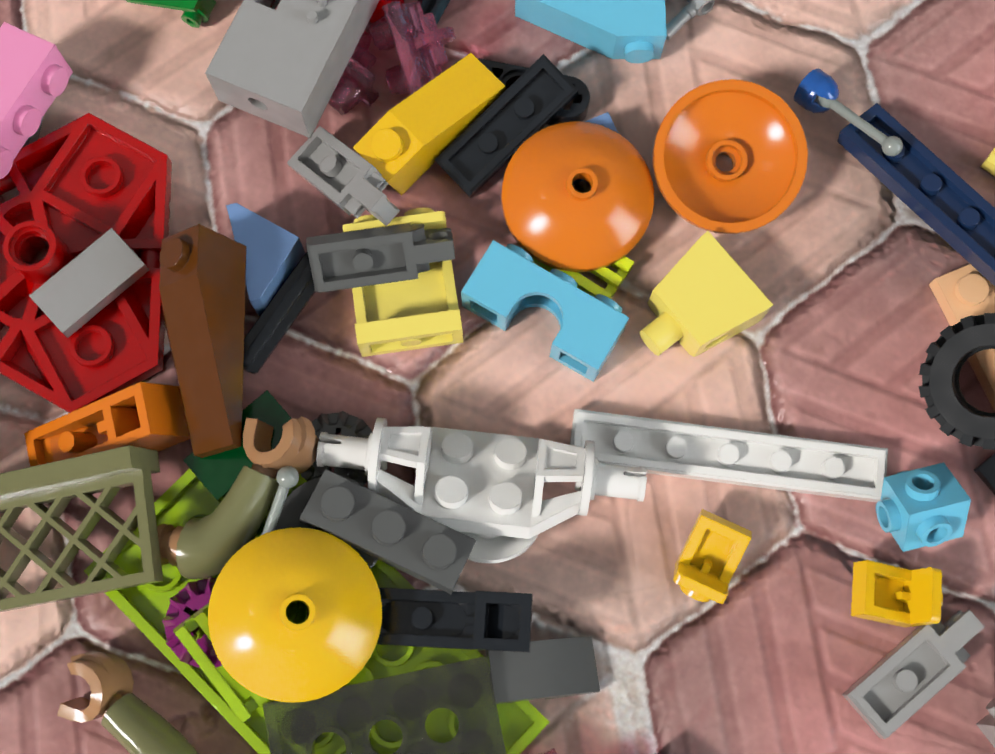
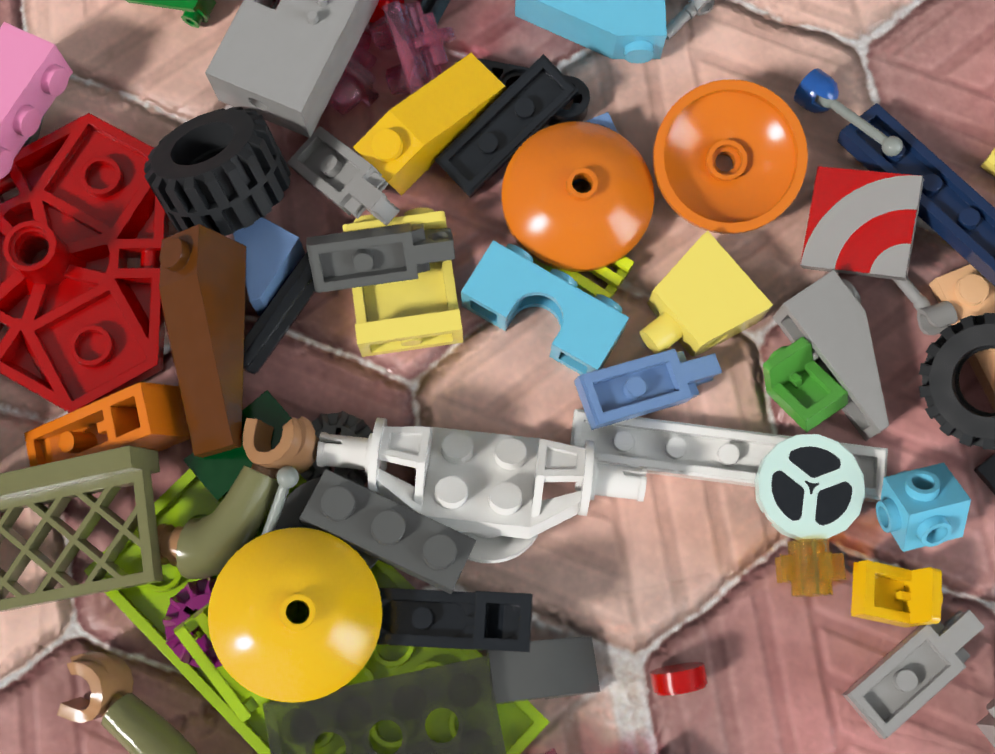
light grey tile [29,228,149,338] -> none
yellow bracket [673,509,752,604] -> none
none -> black tyre [144,107,291,236]
none -> medium blue hinge [574,349,722,430]
none -> red tile [650,662,708,696]
none -> light aqua tile [755,434,865,542]
none -> bright green bracket [763,337,848,433]
none -> light grey slope [772,270,889,441]
none -> clear yellow gear [775,539,846,597]
none -> tile [800,166,924,281]
none -> light grey hand [893,277,958,335]

